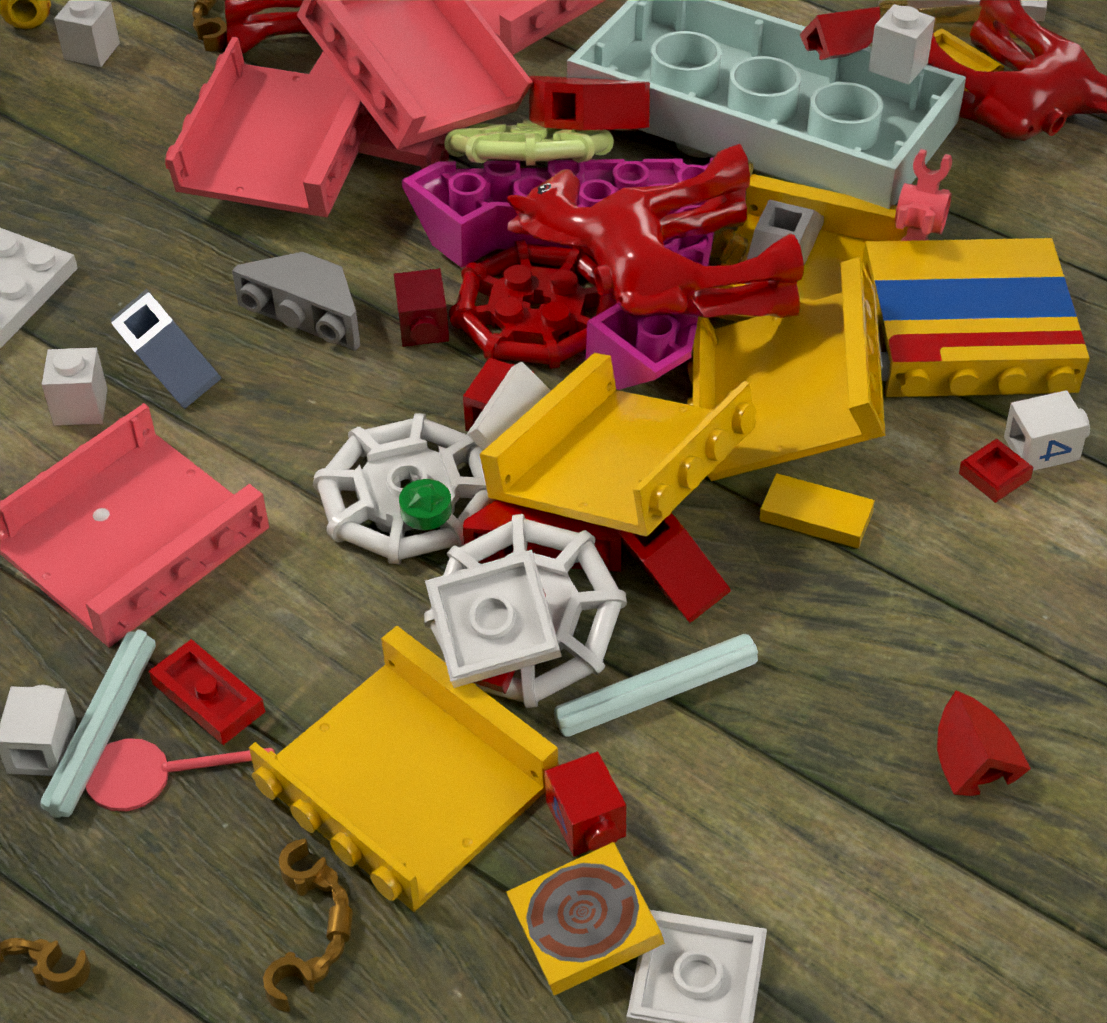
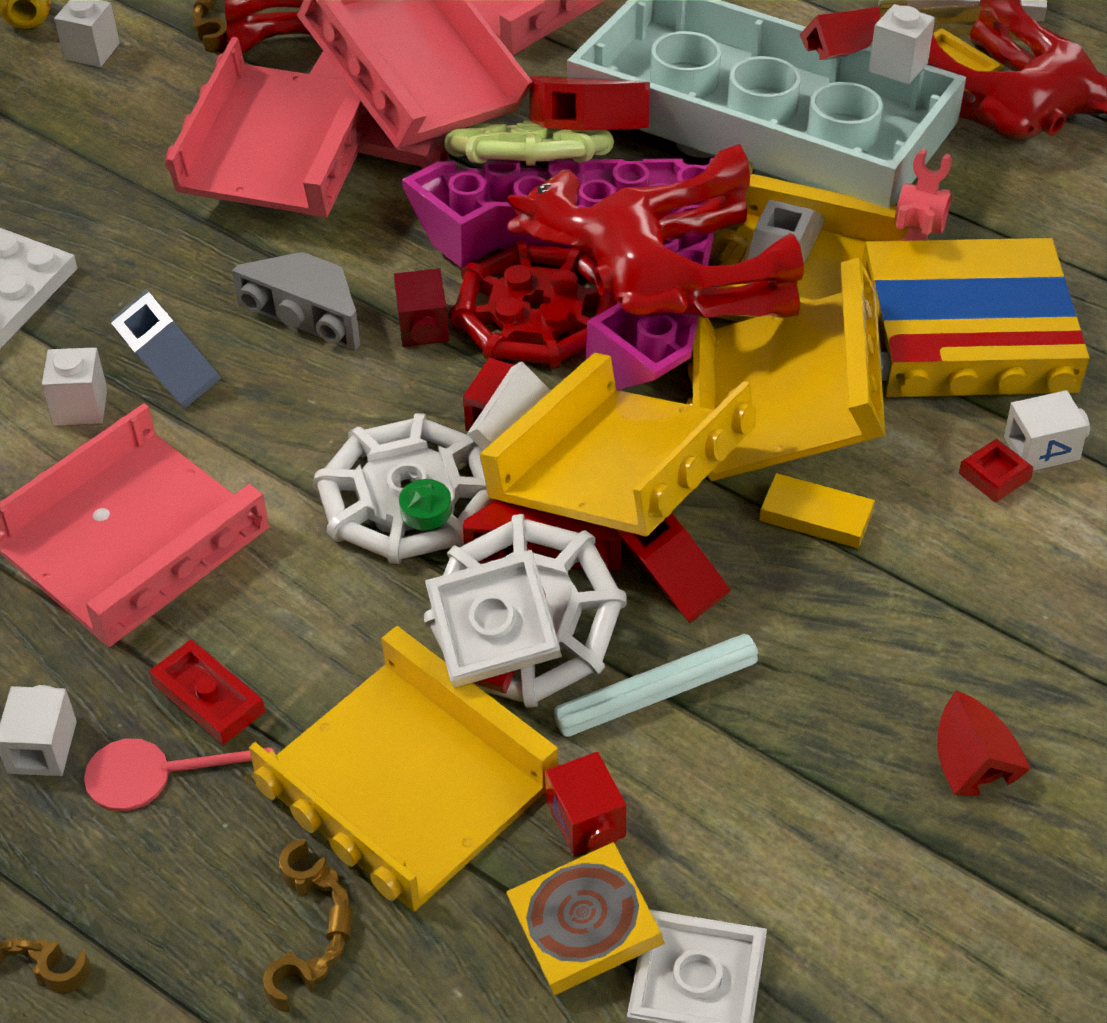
light aqua axle [40,629,156,818] -> none

